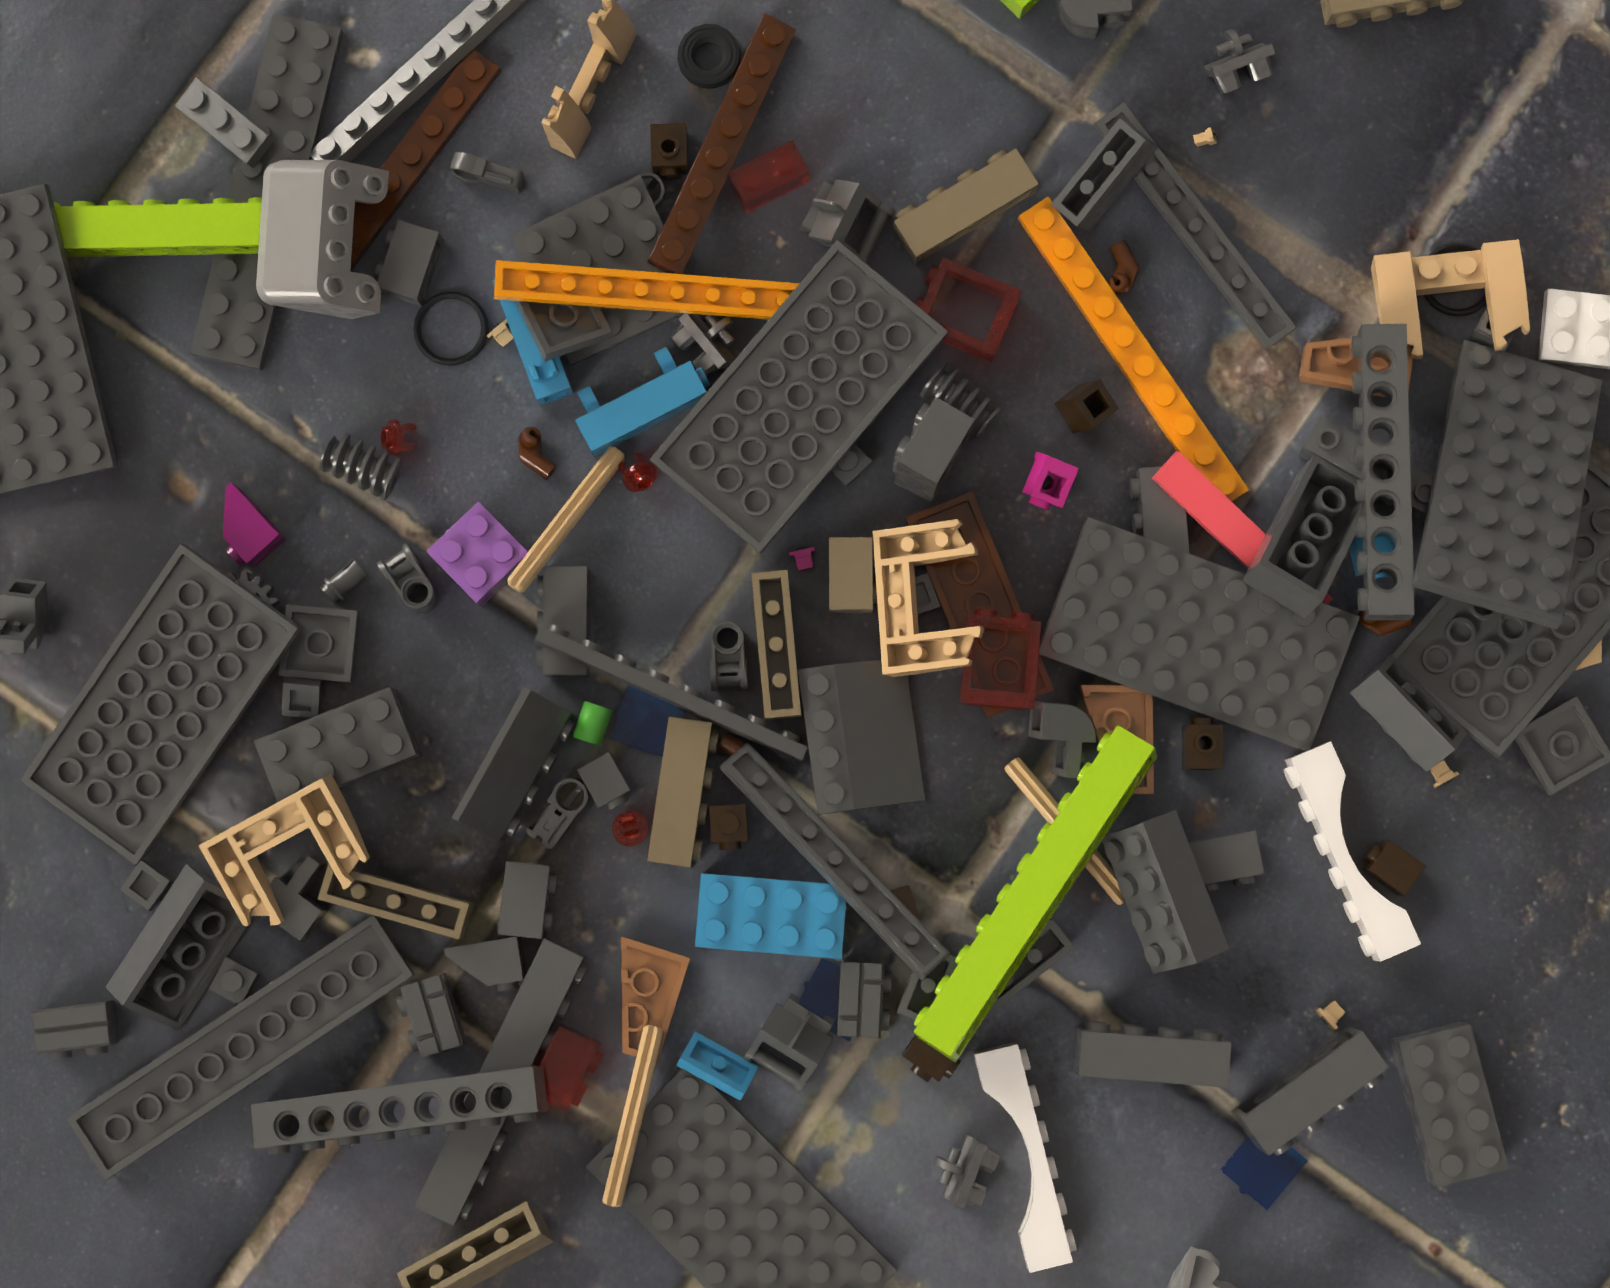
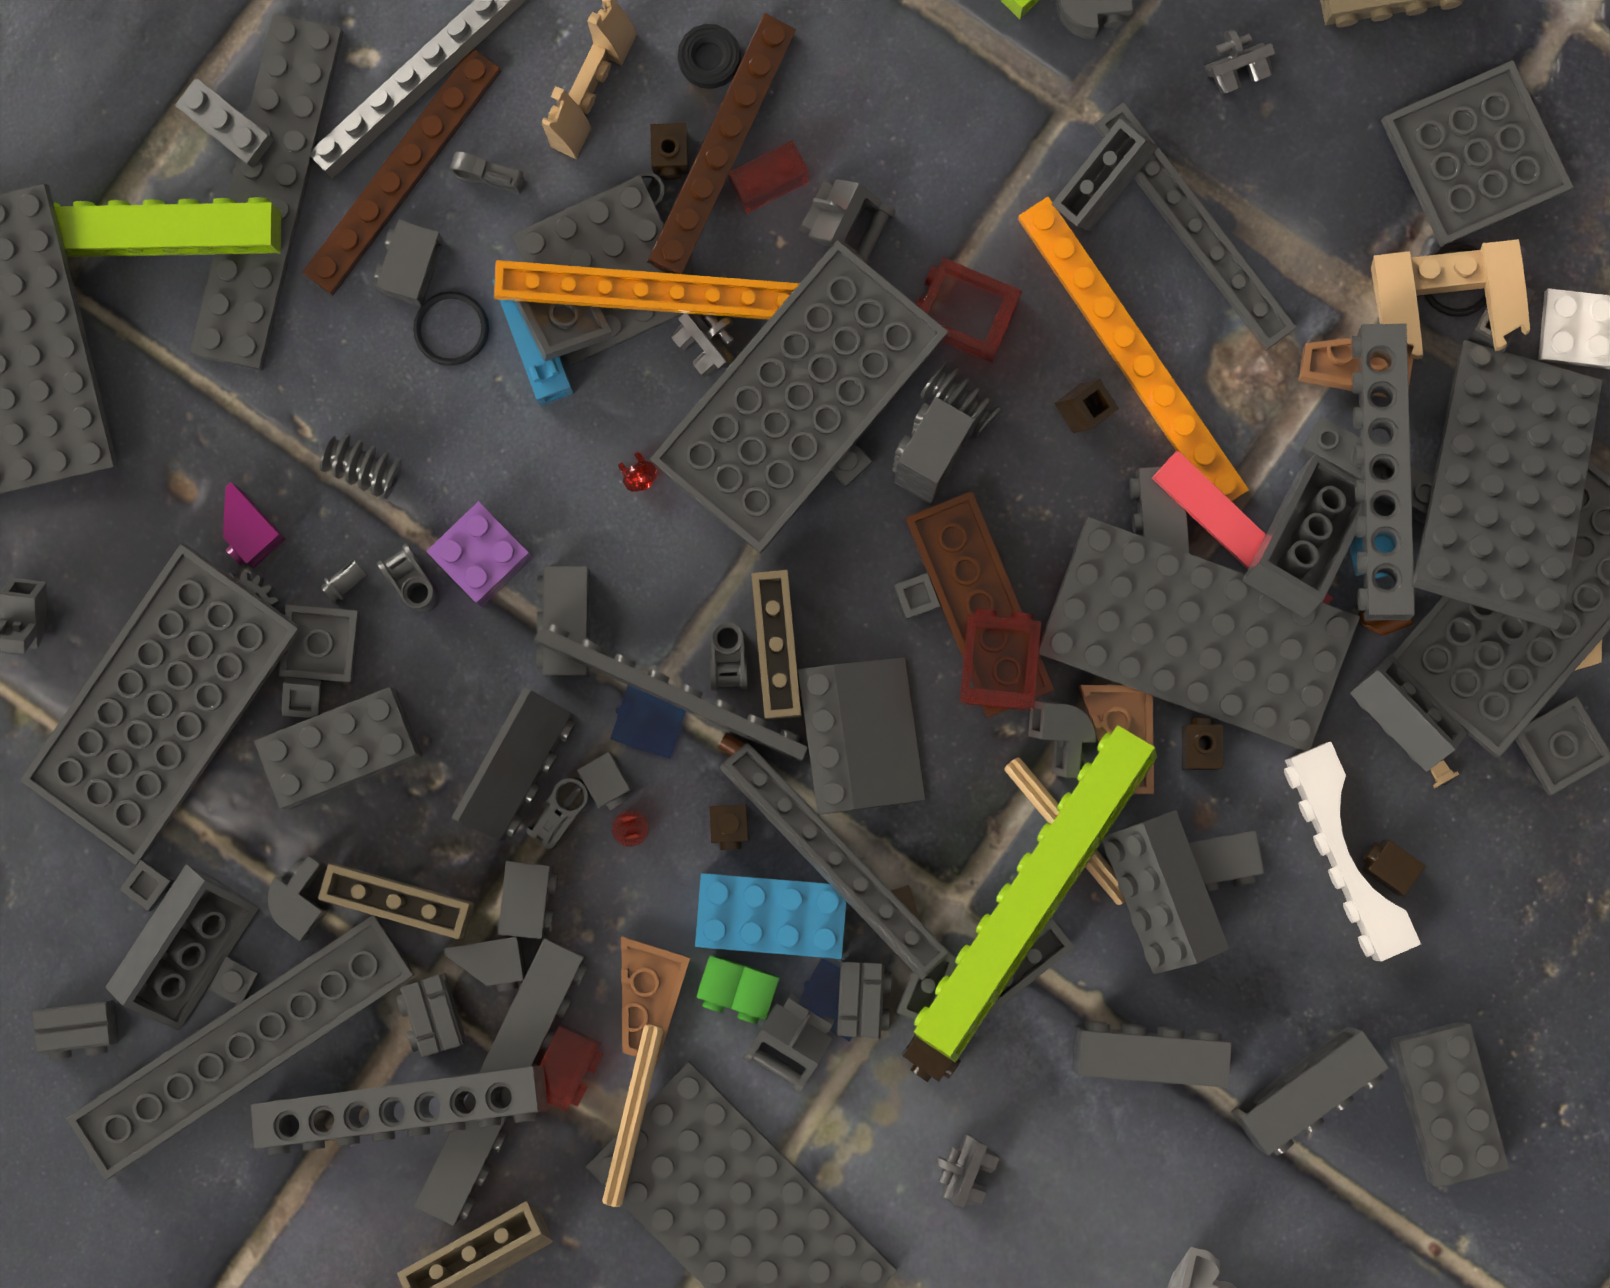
tan wedge [198,773,370,926] -> none
light grey windscreen [256,160,389,319] -> none
clear red plate [380,419,418,455] -> none
tan piece [486,319,514,348] -> none
tan axle [507,446,625,593] -> none
reddish brown arm [518,427,556,480] -> none
bright green piece [572,701,613,746] -> none
dark azure brick [575,347,711,457] -> none
dark tan brick [647,717,719,868] -> none
dark azure plate [677,1031,759,1101] -> none
dark pink piece [789,546,815,571] -> none
dark tan brick [829,537,878,613] -> none
tan wedge [873,519,984,677] -> none
dark tan brick [893,148,1039,265] -> none
white arch [973,1042,1077,1273] -> none
dark pink brick [1022,451,1079,510] -> none
reddish brown arm [1109,240,1140,293] -> none
tan piece [1193,127,1217,147] -> none
clear blue piece [1220,1136,1308,1210] -> none
tan piece [1315,1001,1345,1030] -> none
none -> bright green brick [696,954,781,1024]
none -> dark grey plate [1381,60,1574,248]

